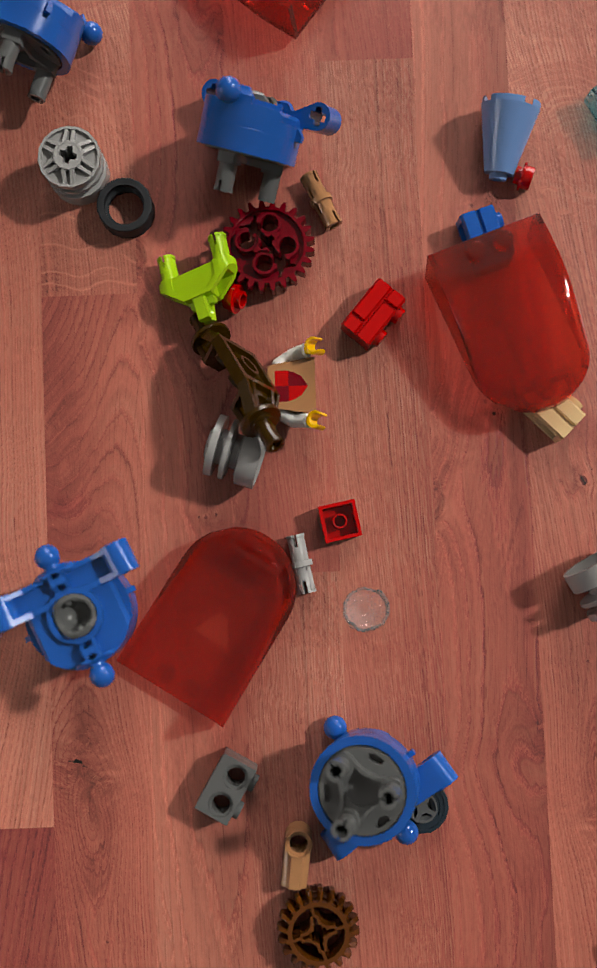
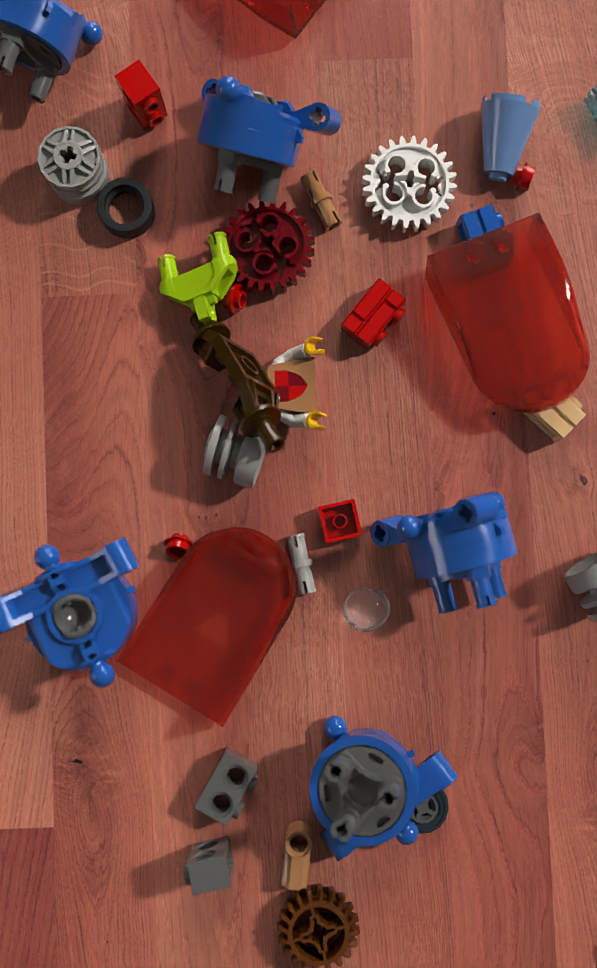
none -> red brick [114,59,168,131]
none -> red plate [164,533,193,559]
none -> dark grey brick [183,836,235,896]
none -> white gear [362,136,457,233]
none -> blue piece [370,492,518,614]

